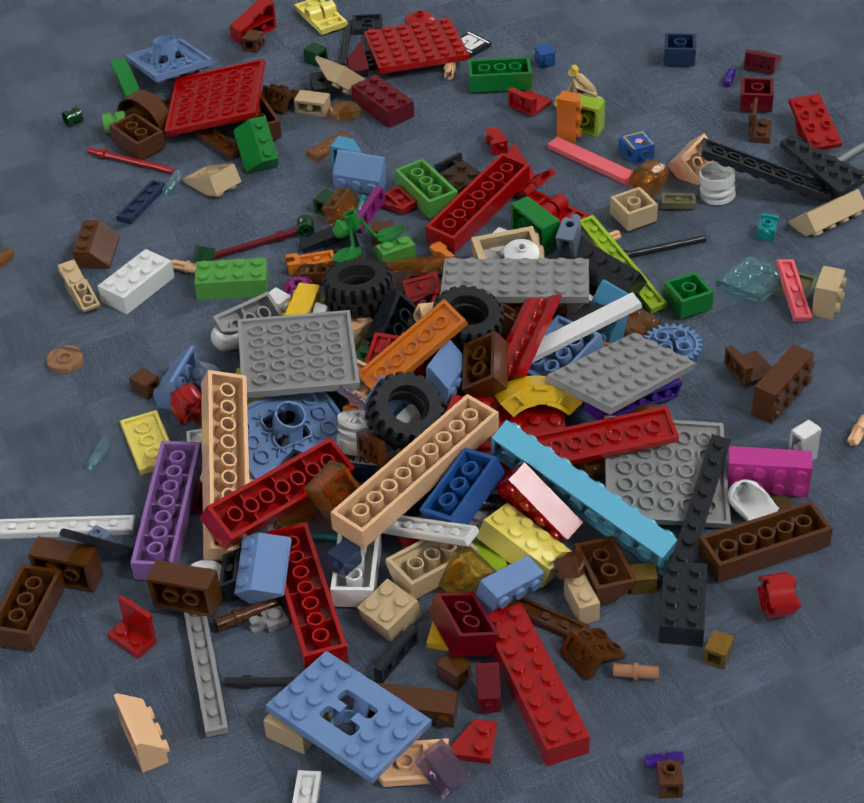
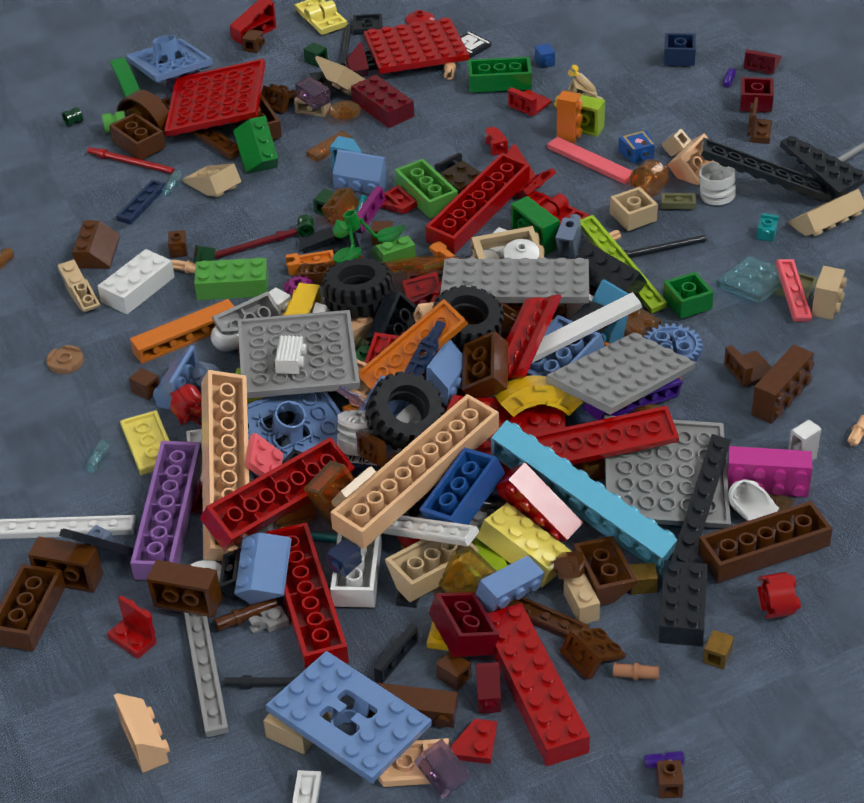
tan brick [357,578,422,644] -> none
red plate [788,93,842,150] -> none
none -> orange brick [130,299,235,364]
none -> reddish brown brick [168,230,188,258]
none -> coral plate [245,433,283,477]
none -> white brick [275,335,307,374]
none -> clear purple brick [295,77,331,109]
none -> tan tile [331,466,376,508]
none -> dark blue piece [404,320,446,376]
none -> tan brick [661,128,691,157]

